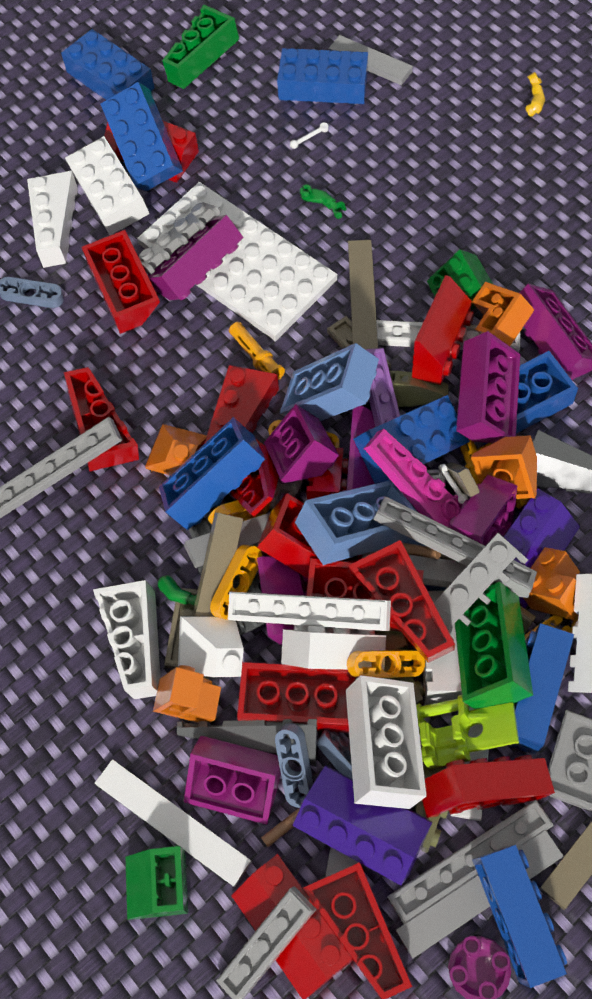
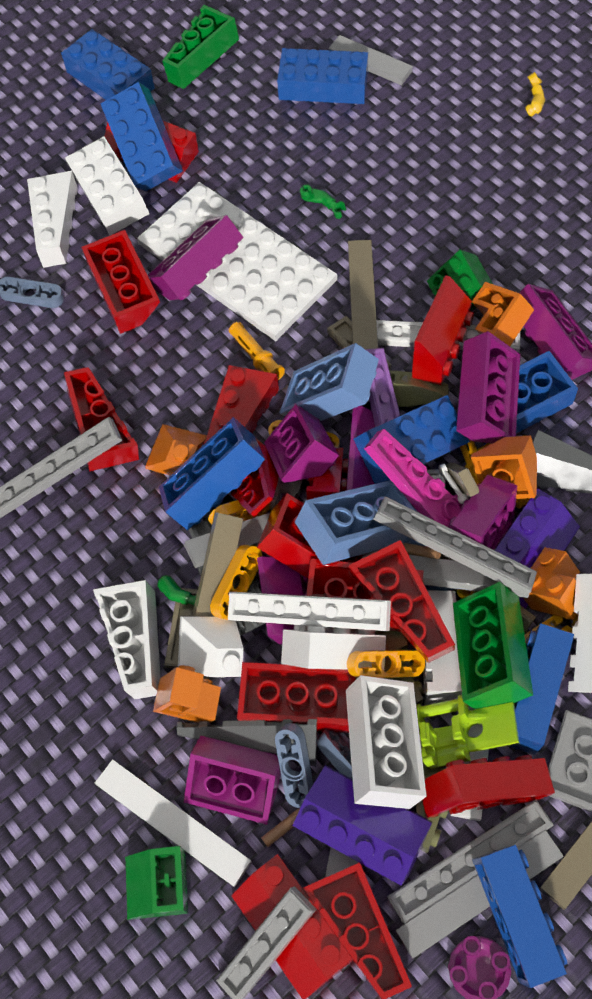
light grey hinge [139,202,221,275] -> none
white hinge [290,123,328,149] -> none
light grey hinge [434,533,528,641] -> none

